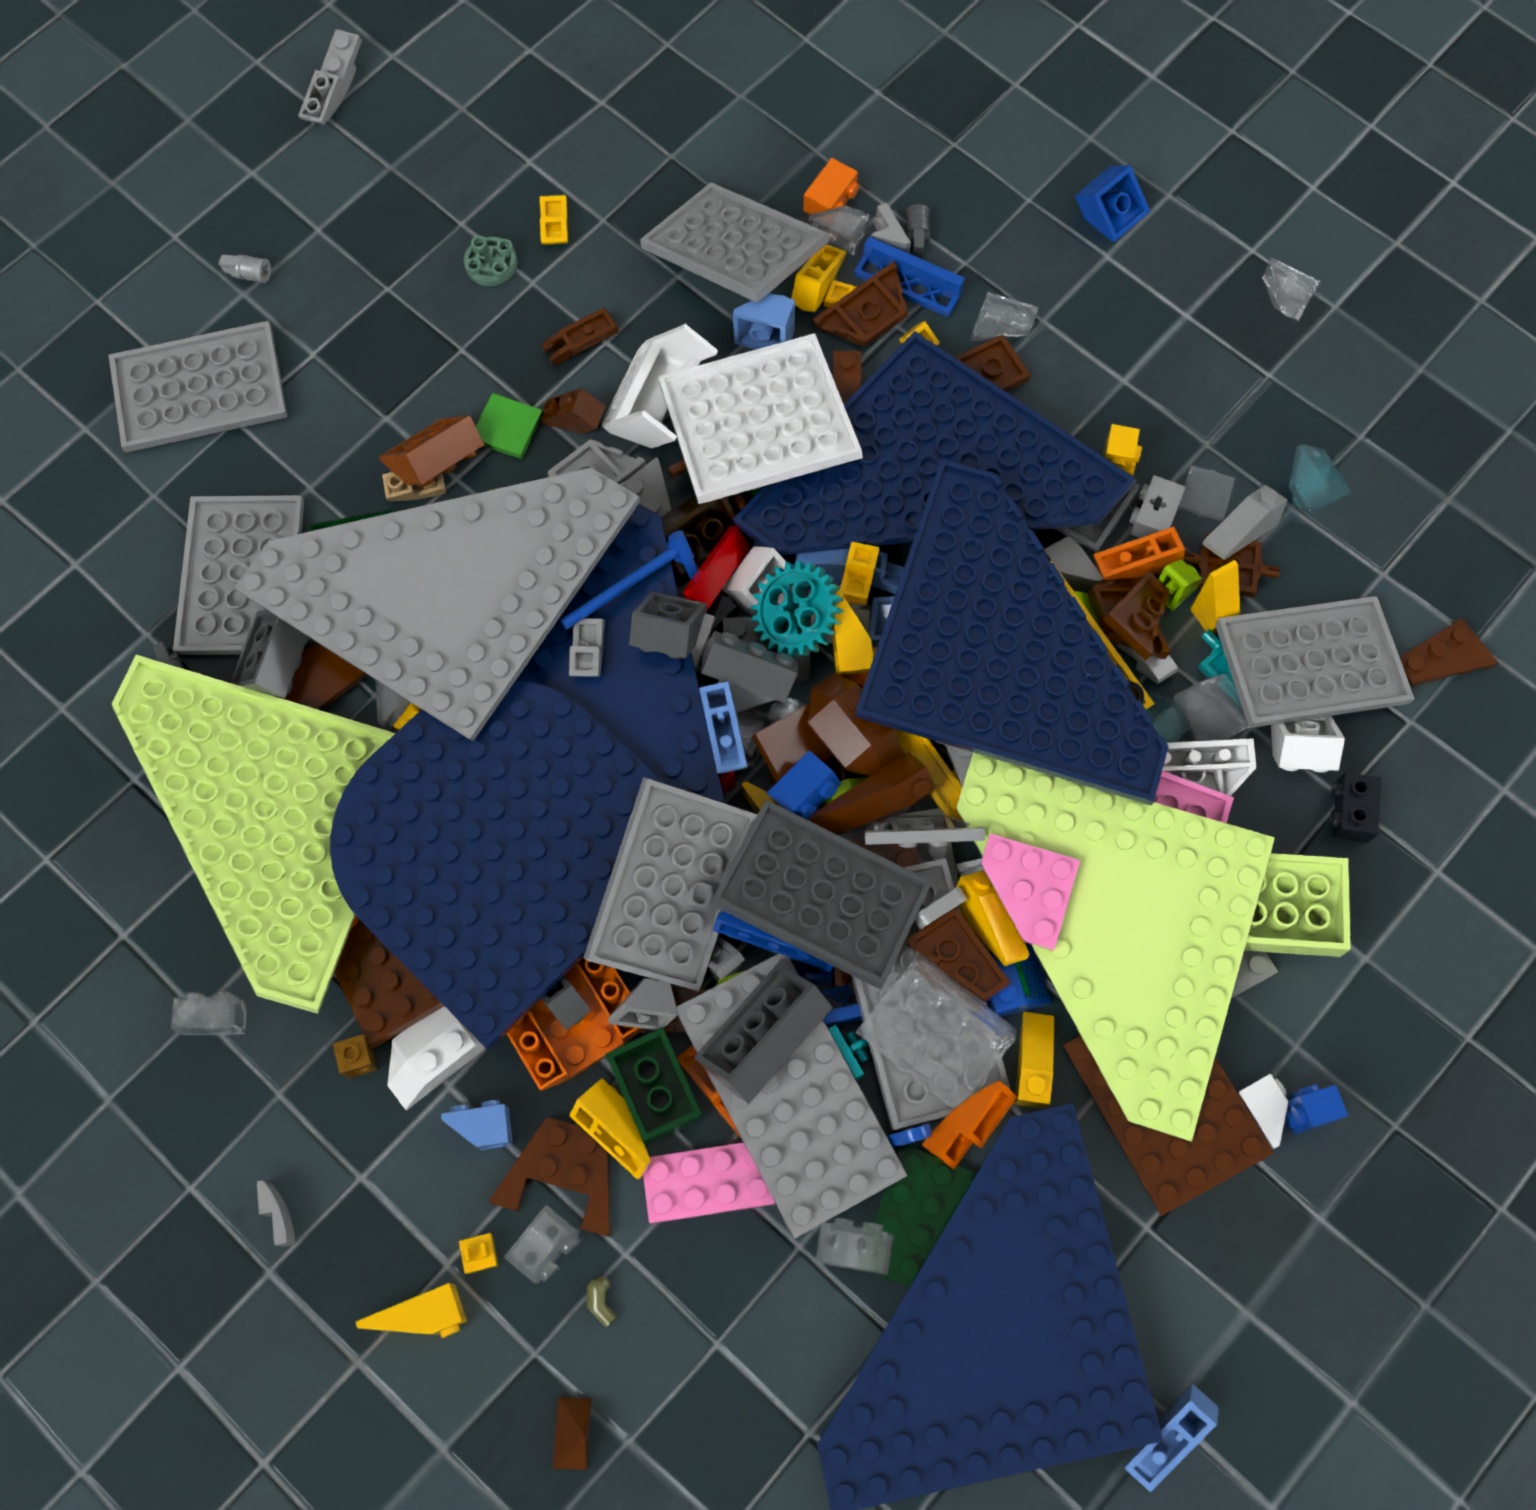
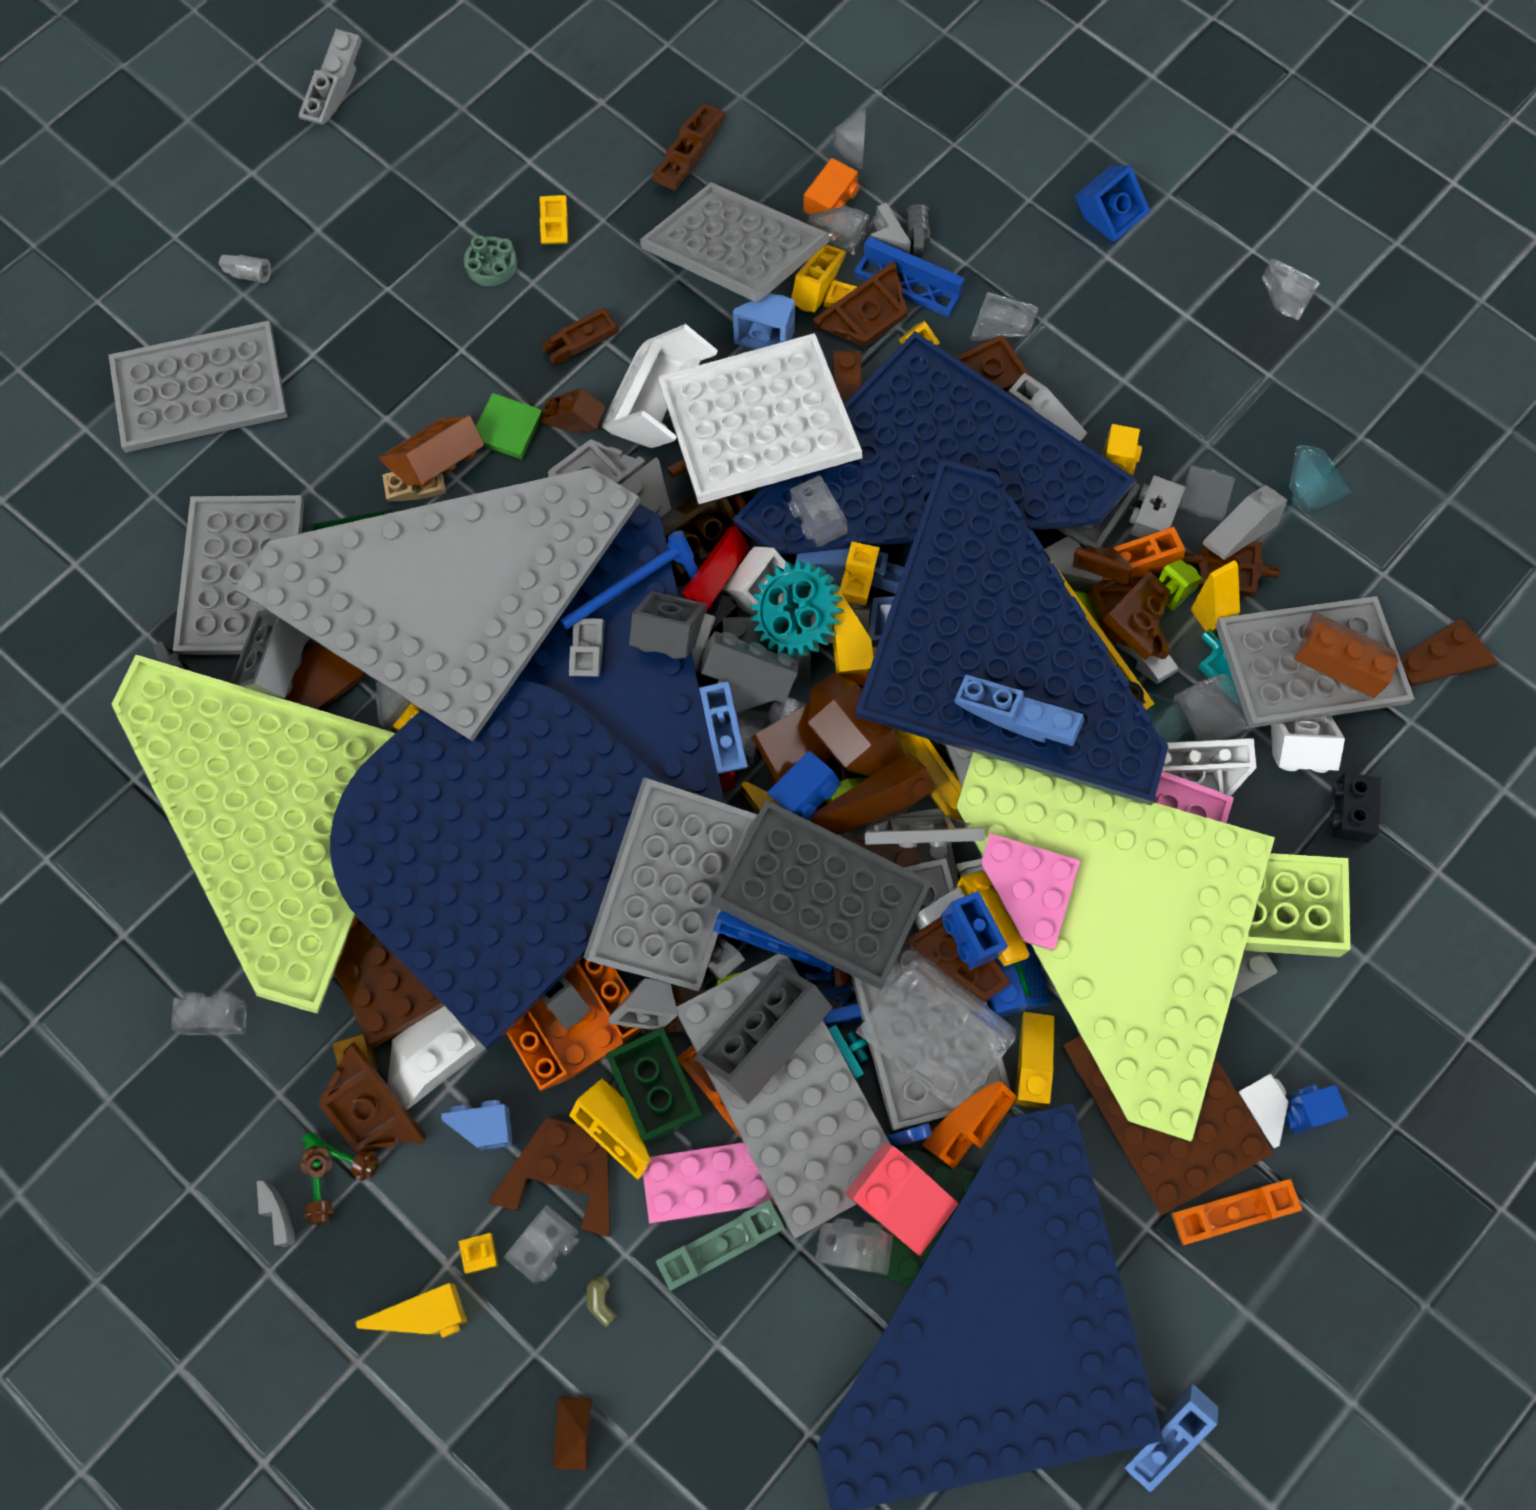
none -> reddish brown plant [300,1132,380,1225]
none -> reddish brown wing [318,1042,426,1152]
none -> reddish brown slope [652,103,726,190]
none -> sand green slope [656,1199,785,1291]
none -> clear brick [788,475,848,548]
none -> clear slope [833,109,866,169]
none -> coral slope [844,1142,959,1256]
none -> blue brick [941,891,1008,970]
none -> medium blue slope [954,675,1084,746]
none -> light grey slope [1008,373,1087,442]
none -> reddish brown slope [1073,547,1132,585]
none -> orange slope [1171,1179,1302,1246]
none -> dark orange slope [1294,611,1398,698]

